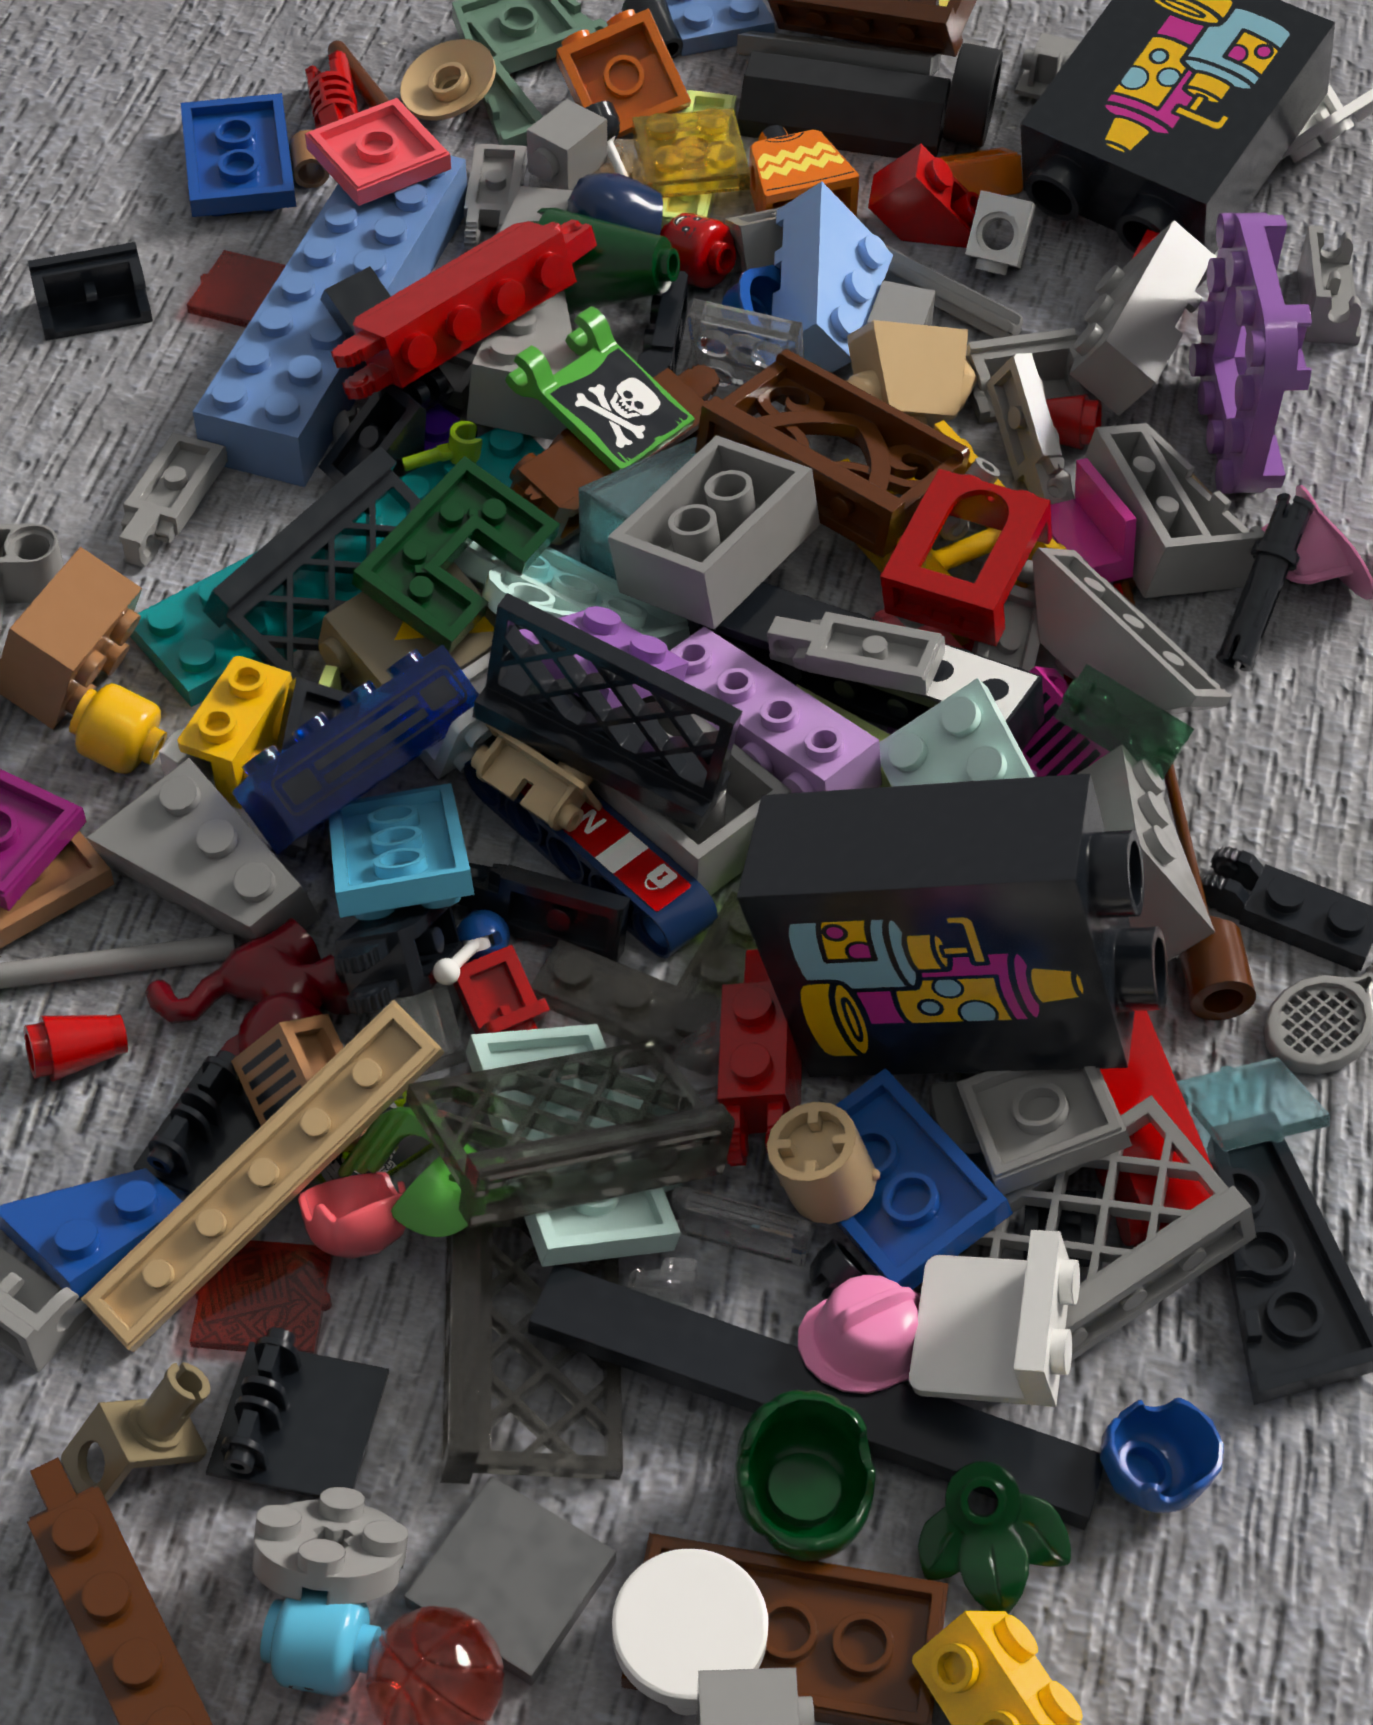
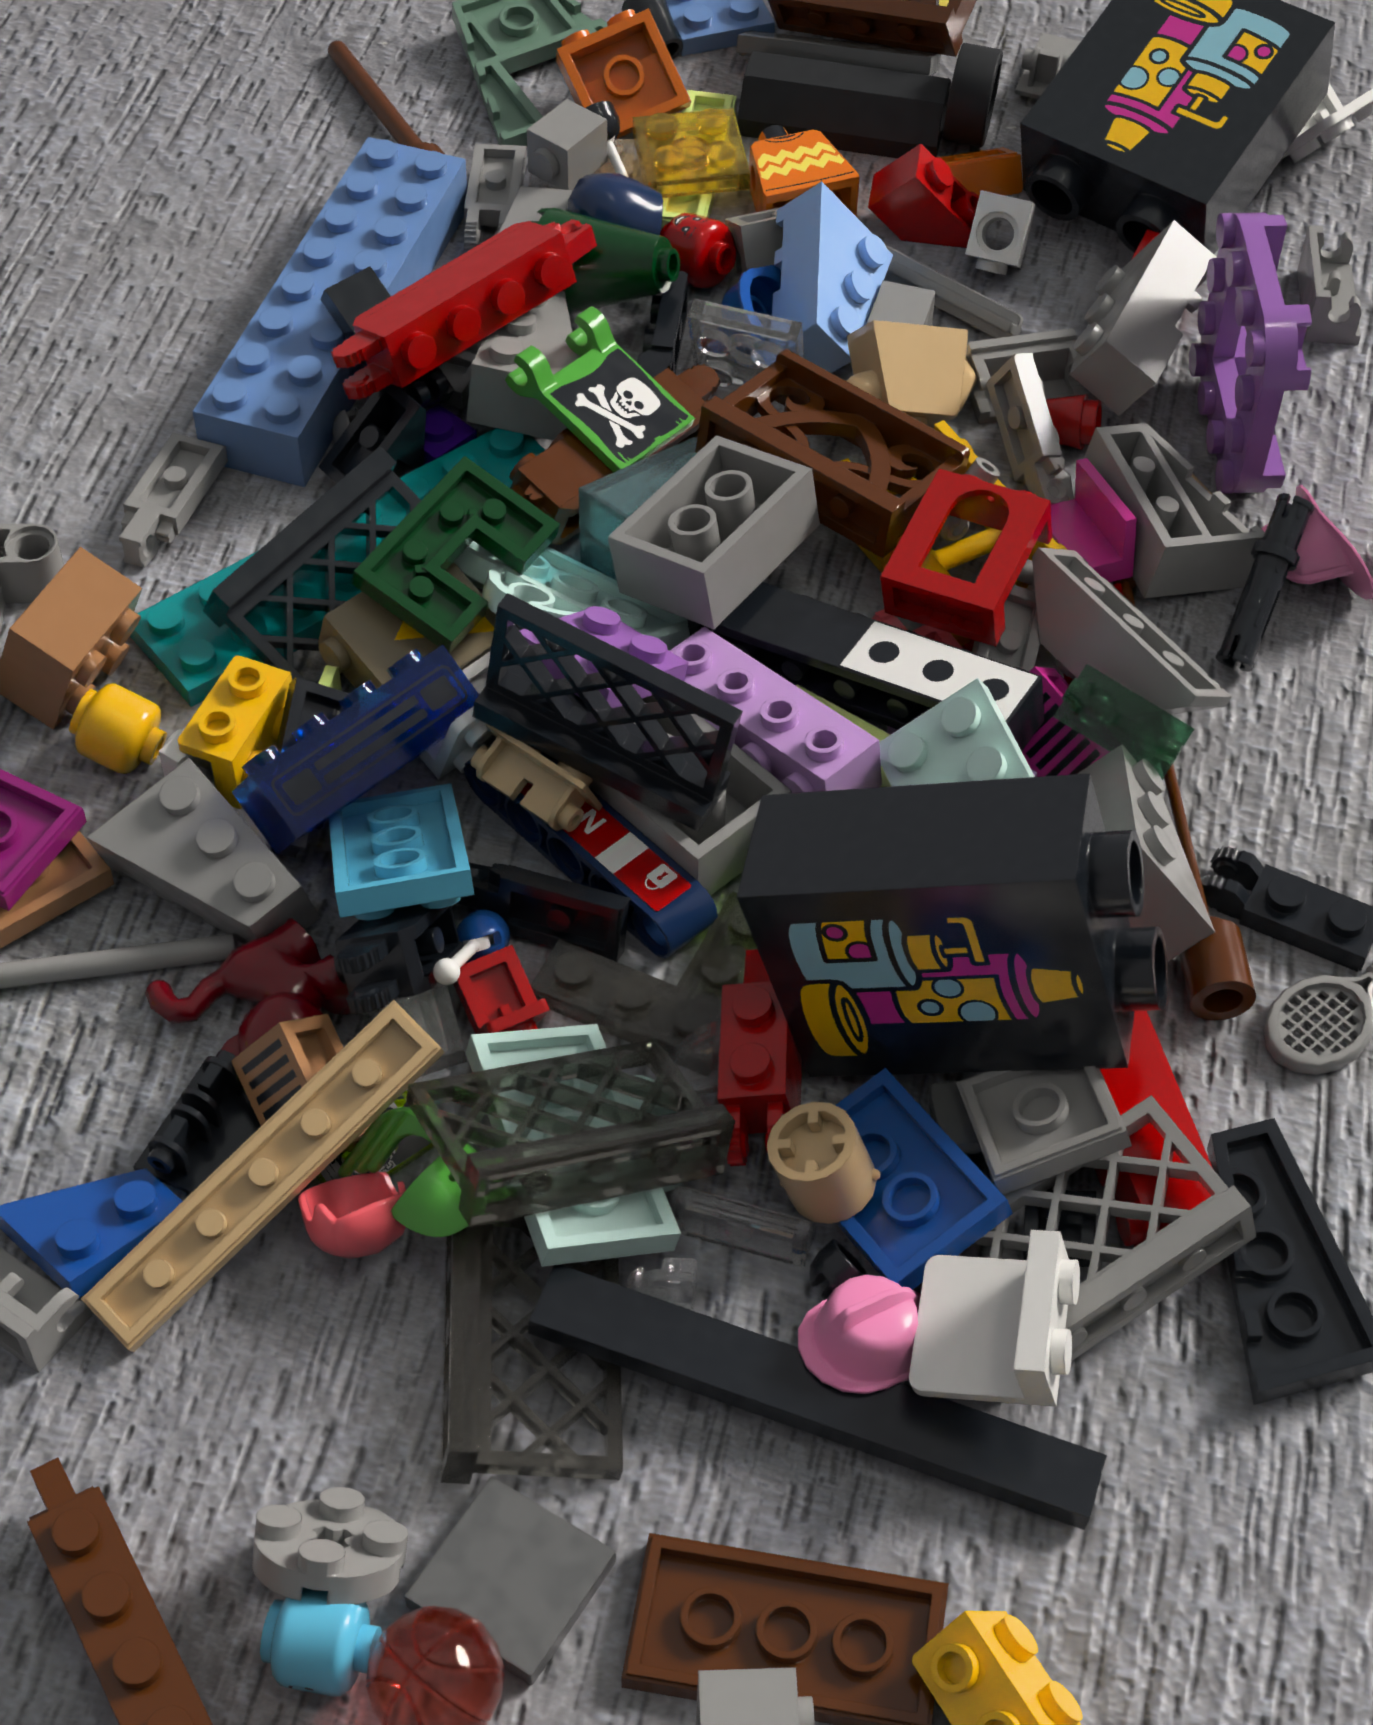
red cone [24,1014,128,1082] -> none
black hinge [28,242,153,341] -> none
dark tan bracket [61,1362,210,1502] -> none
blue plate [180,93,297,217] -> none
clear red piece [187,250,286,328] -> none
clear red piece [189,1240,334,1354] -> none
black hinge [206,1327,389,1498] -> none
medium nougat hinge [289,130,329,188] -> none
red hinge [305,50,359,129] -> none
coral tile [305,98,451,206] -> none
tan dish [400,39,496,121] -> none
lime hand [401,421,482,472] -> none
white tile [612,1549,768,1716] -> none
dark green piece [734,1389,876,1562] -> none
light grey hinge [767,612,945,696] -> none
dark green plate [918,1461,1071,1614] -> none
blue hair [1100,1398,1224,1513] -> none
clear light blue piece [1176,1057,1330,1152] -> none

